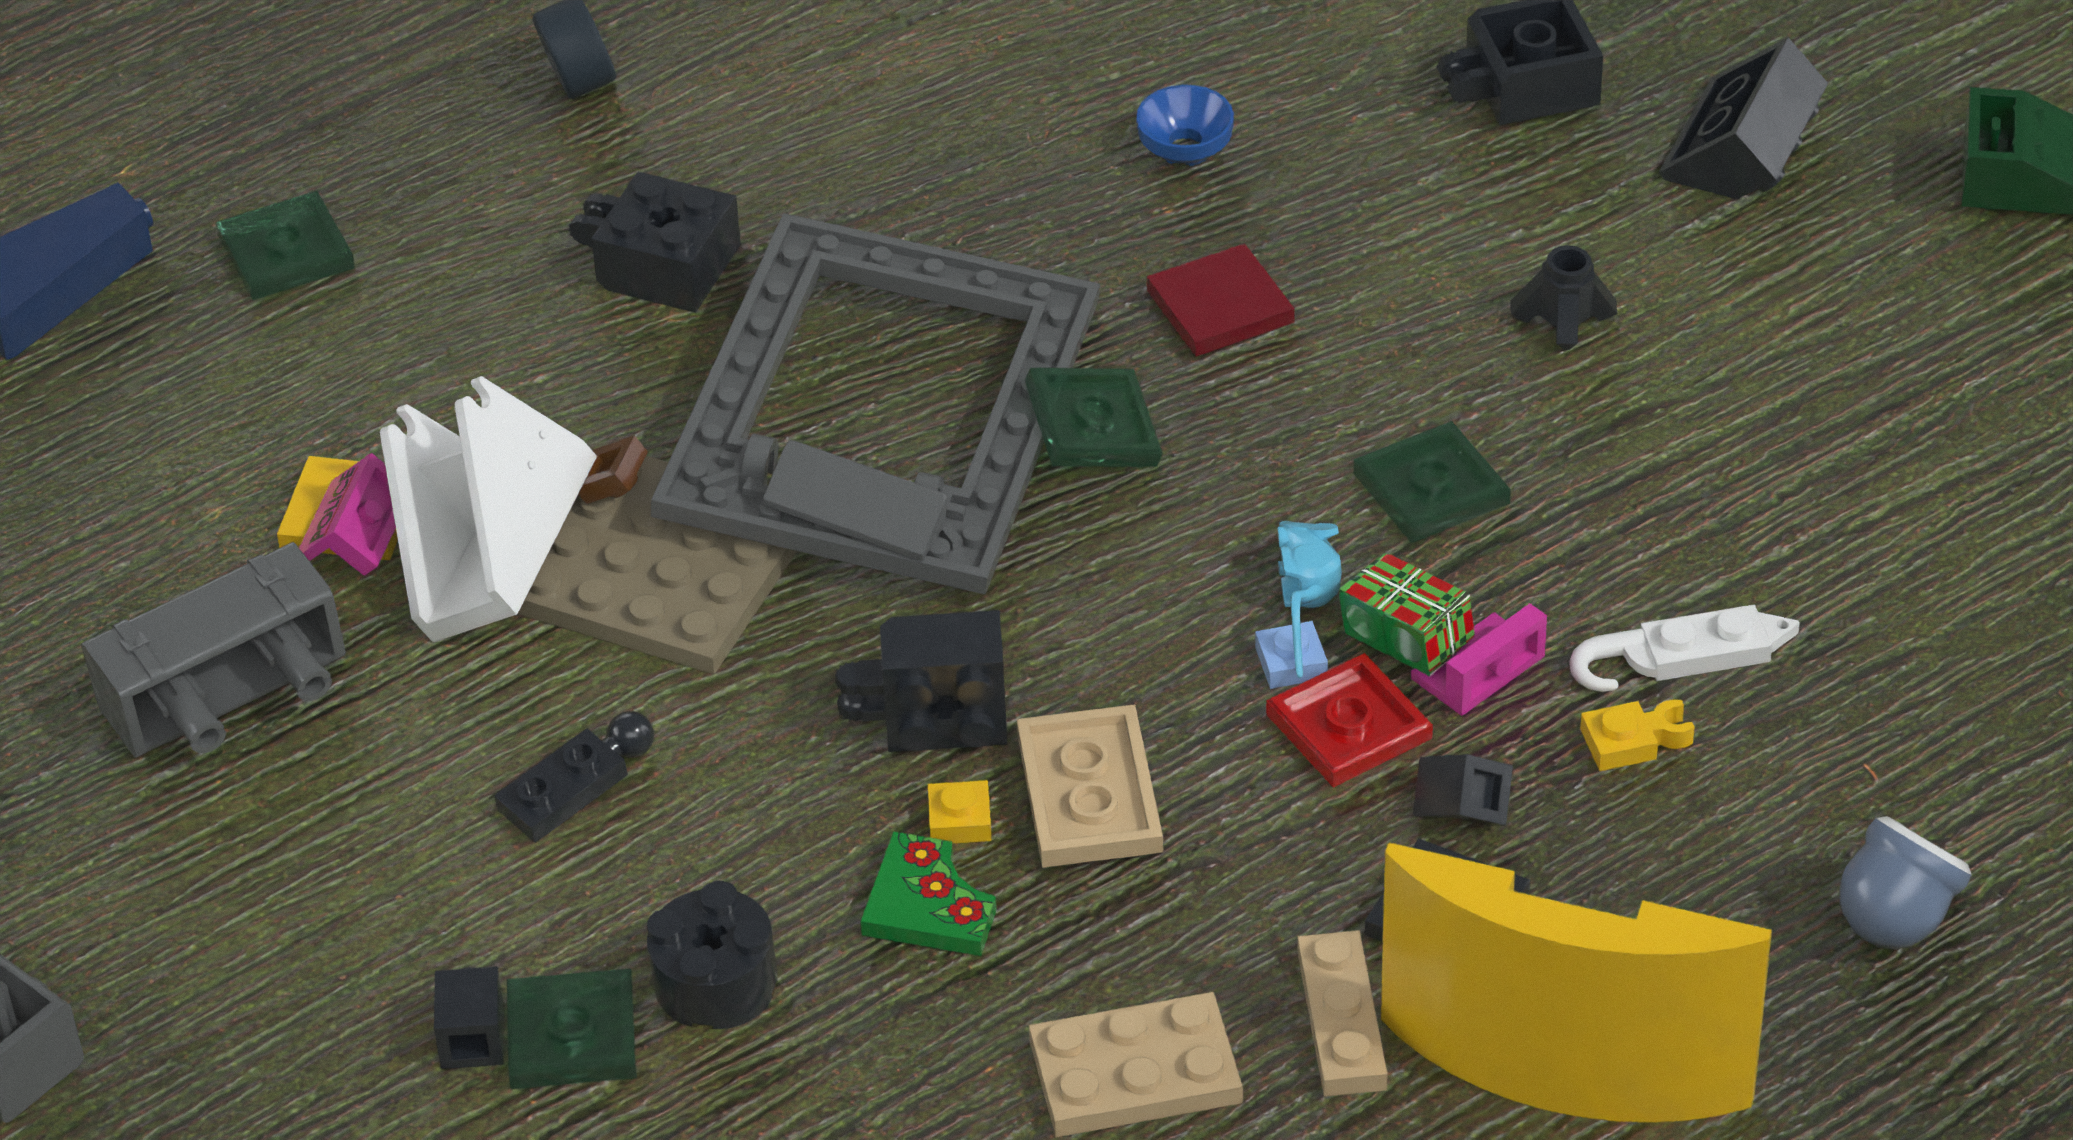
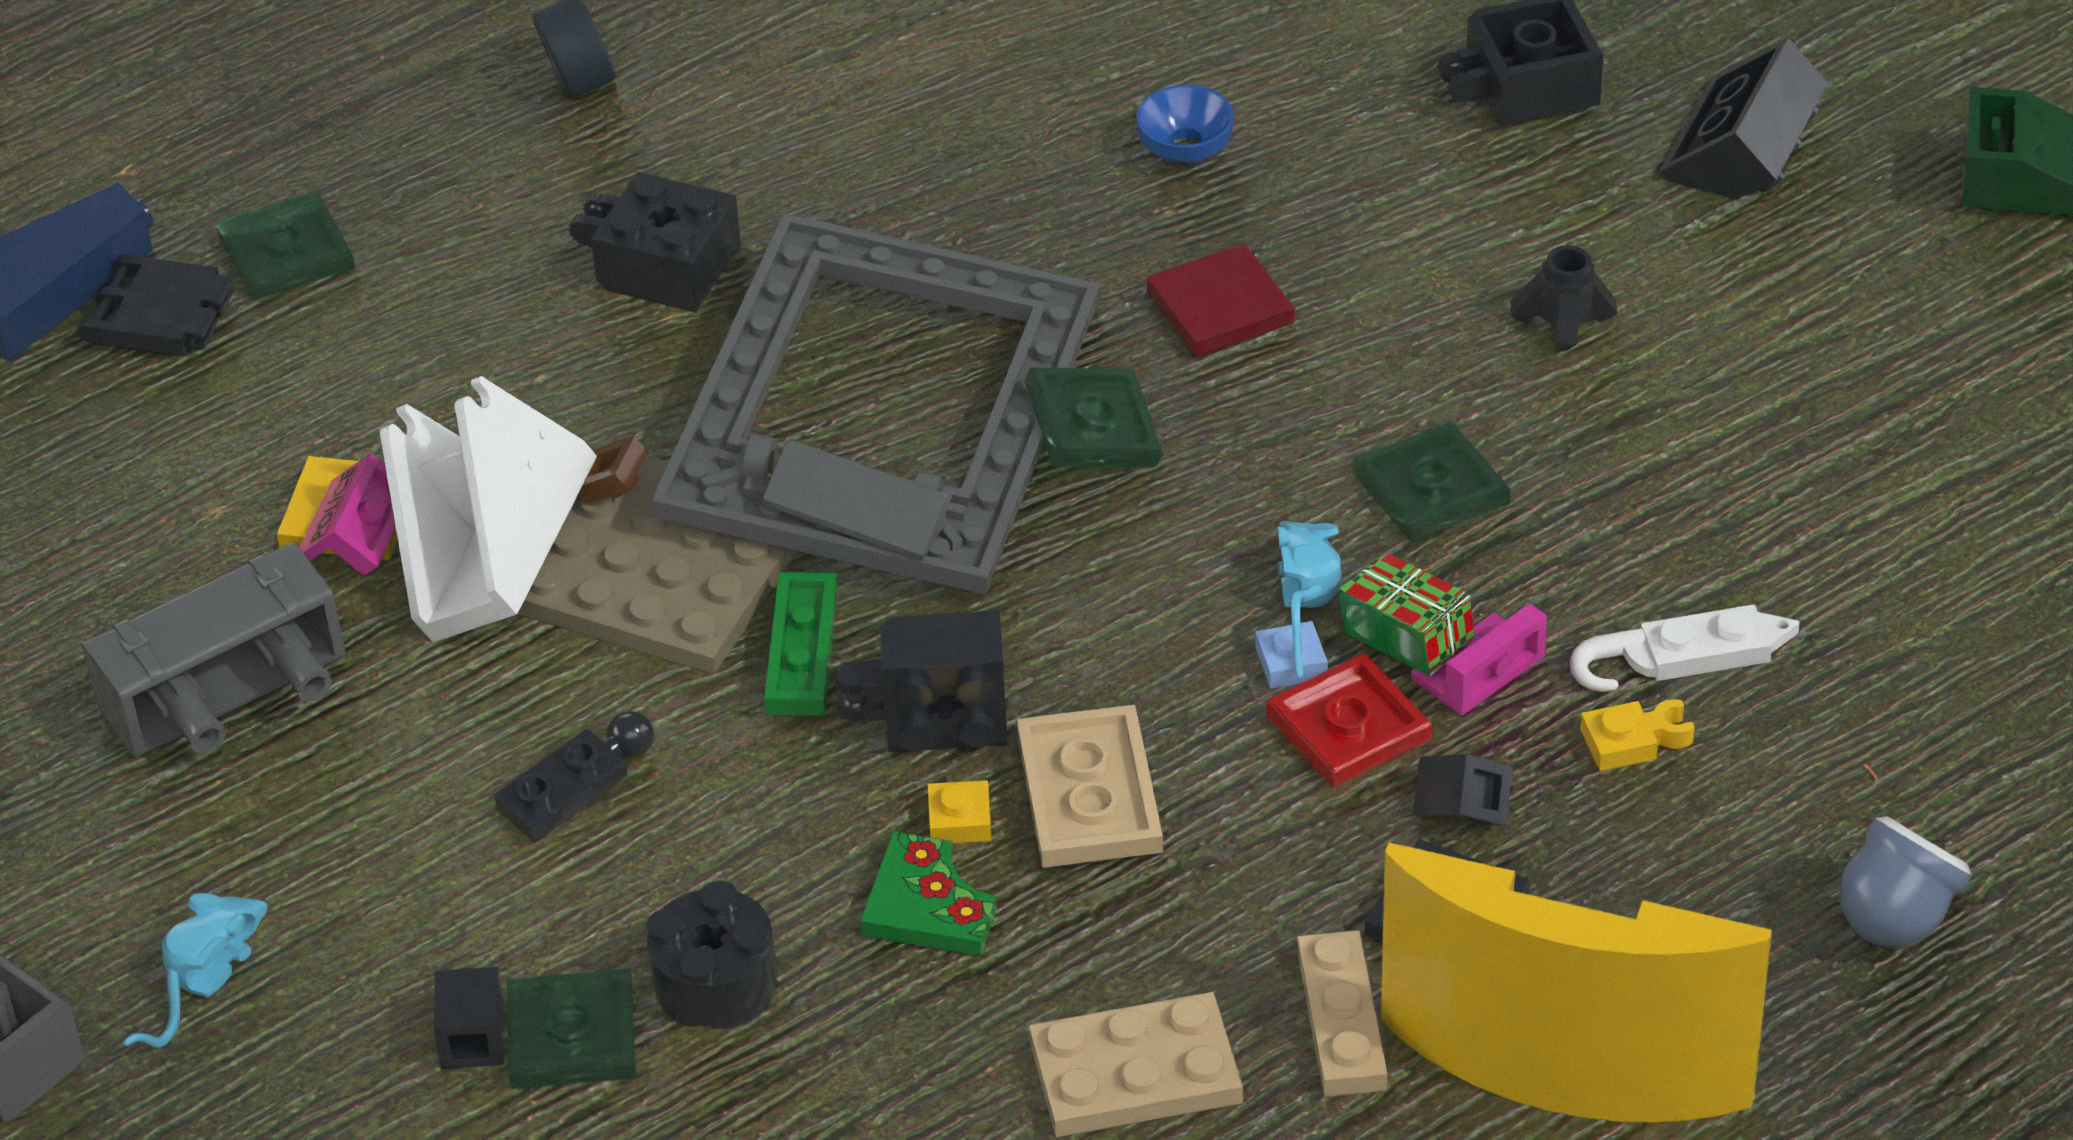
none -> black plate [78,254,235,356]
none -> medium azure animal [123,893,268,1047]
none -> green plate [764,572,838,716]

